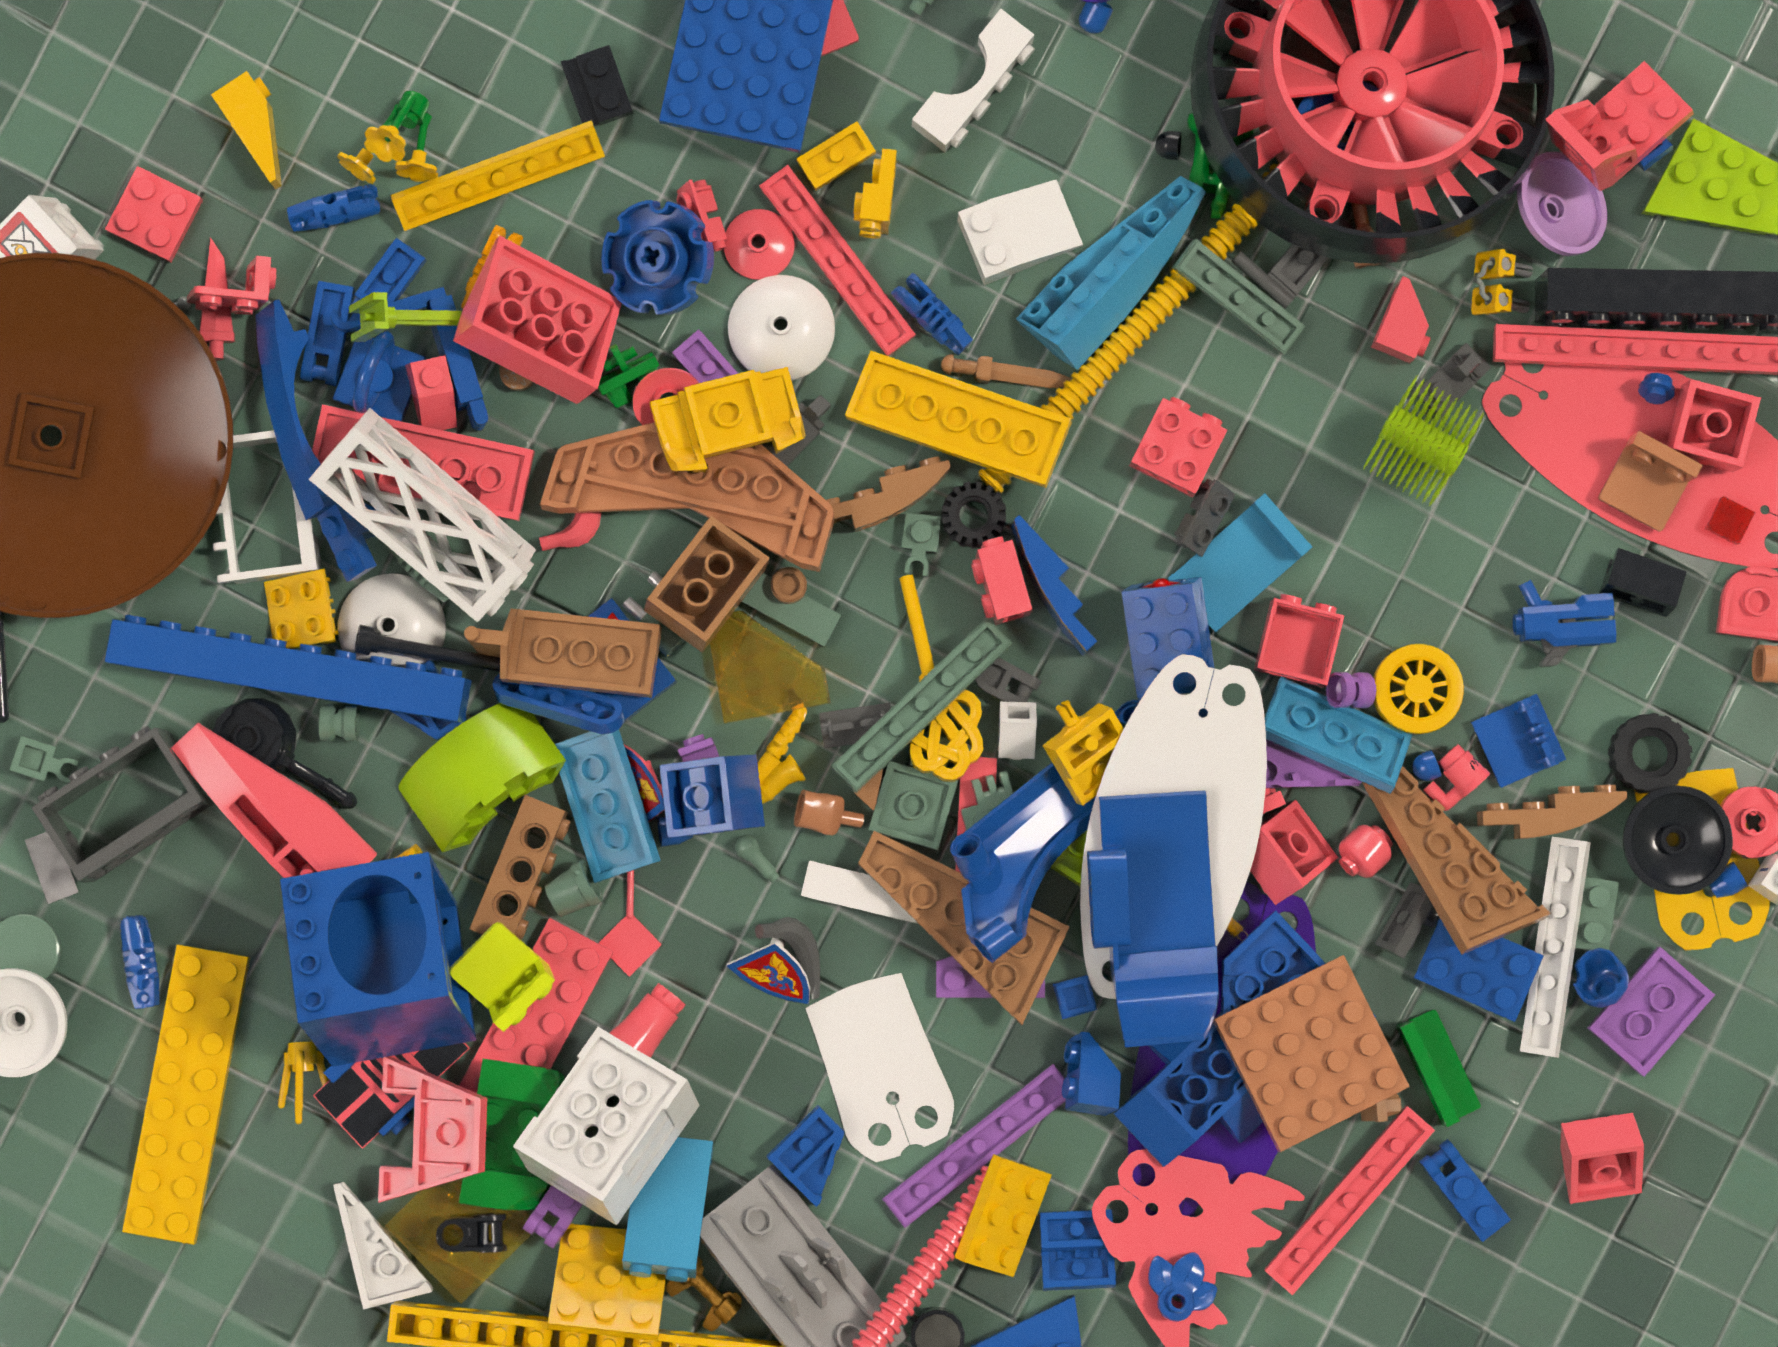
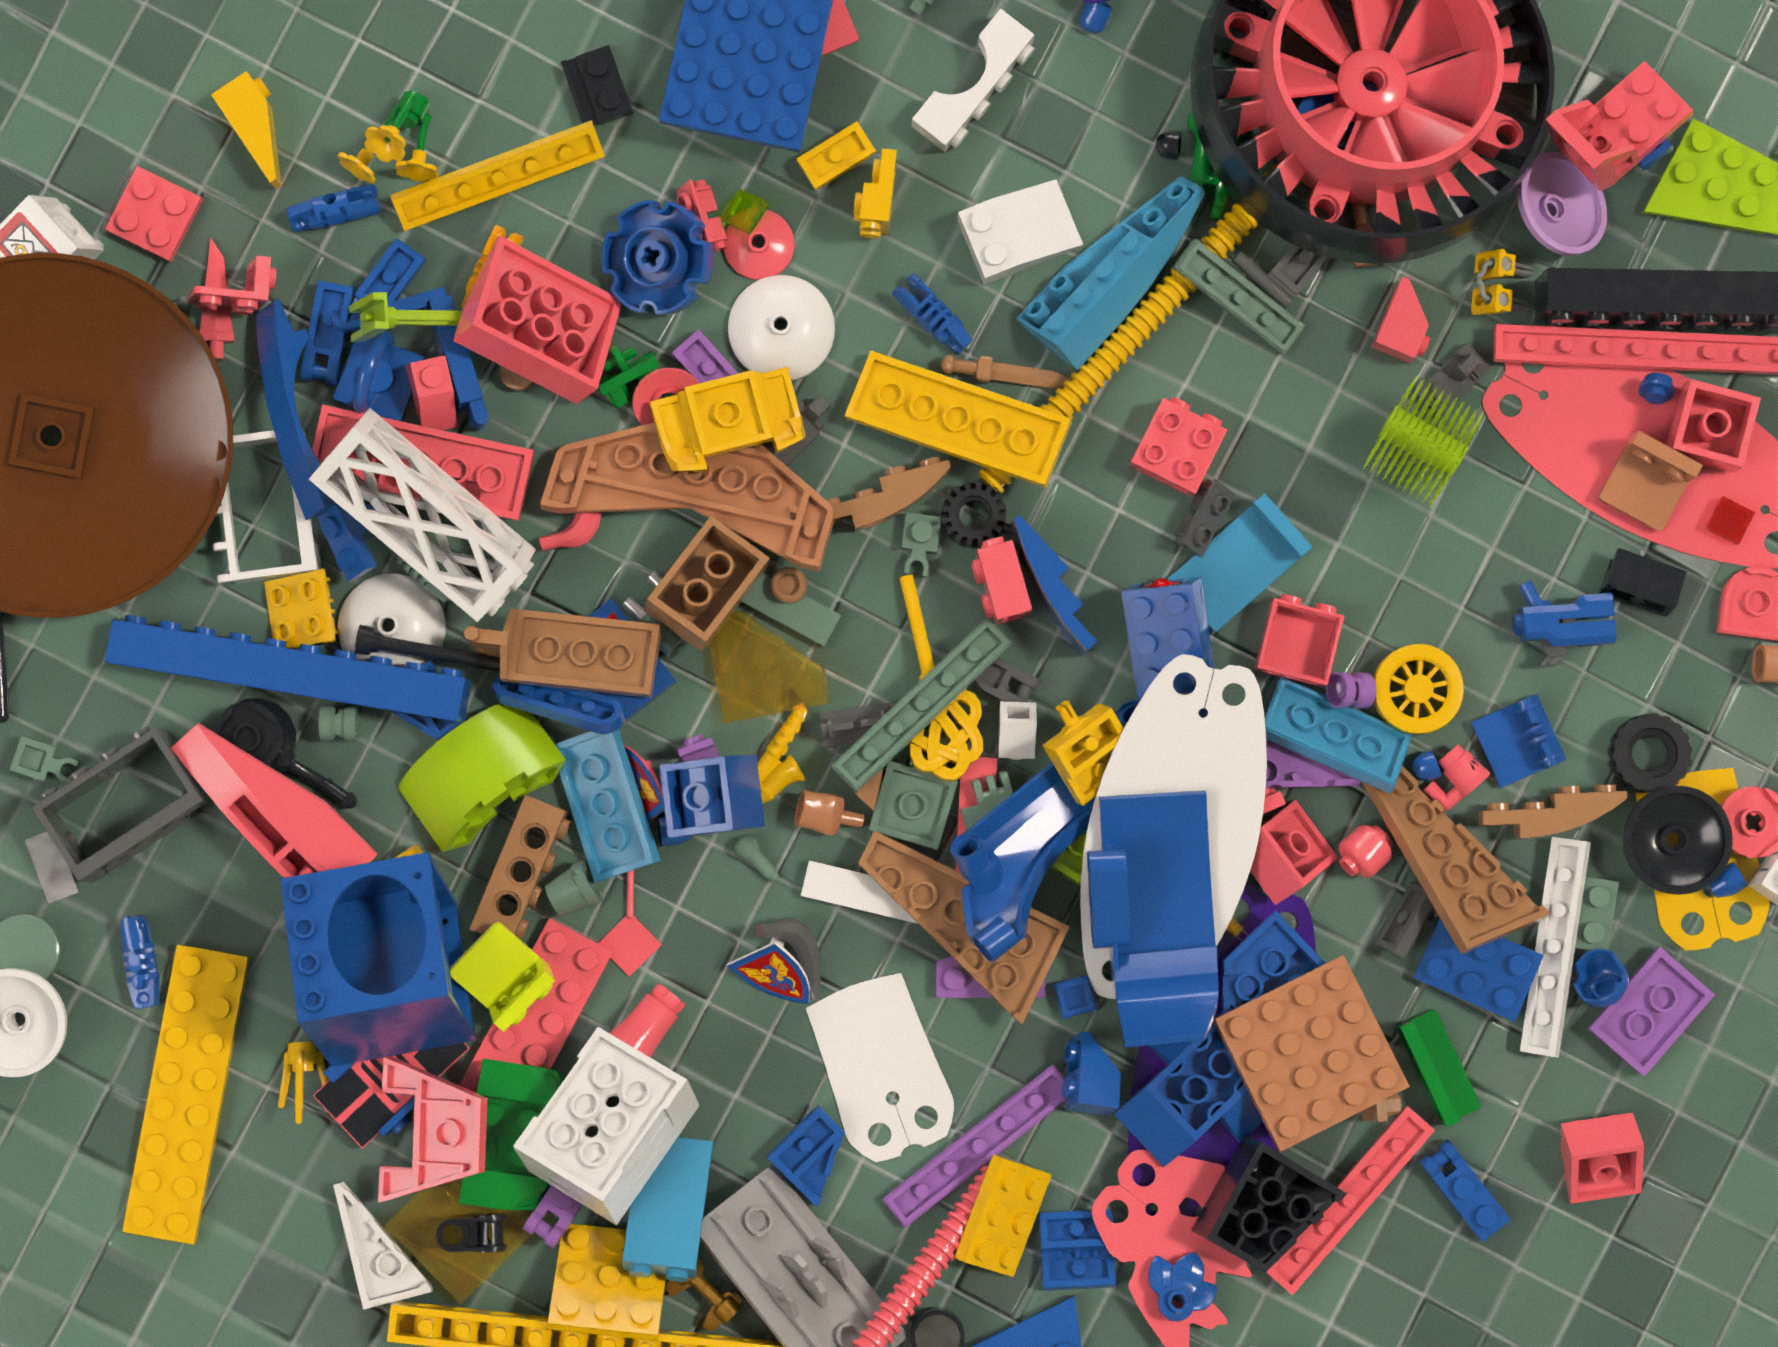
coral tile [759,165,916,356] -> none
none -> clear neon green tile [720,189,770,235]
none -> black wedge [1191,1135,1347,1273]

